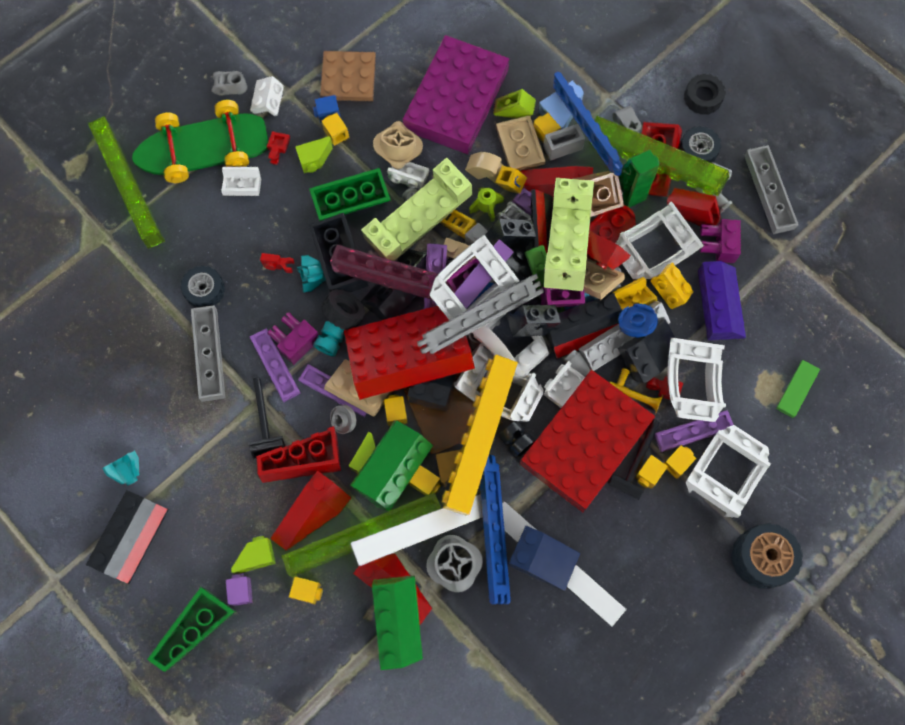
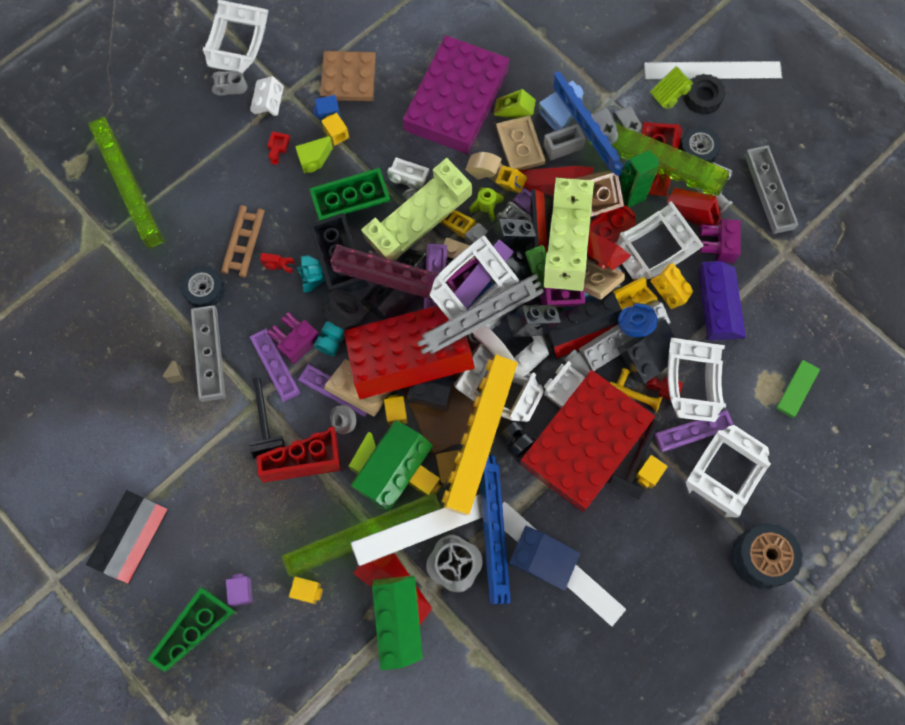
teal brick [102,451,140,486] -> none
green piece [132,100,269,183] -> none
white bracket [221,167,261,196] -> none
lime slope [231,536,276,574] -> none
red wedge [270,471,351,551] -> none
tan piece [373,121,423,169] -> none
yellow brick [533,113,561,143] -> none
yellow brick [664,445,696,479] -> none
none -> dark tan slope [162,360,185,383]
none -> white wedge [202,0,268,73]
none -> medium nougat bar [221,205,265,278]
none -> light grey piece [591,107,618,144]
none -> white sticker [644,62,782,79]
none -> lime brick [650,66,693,109]

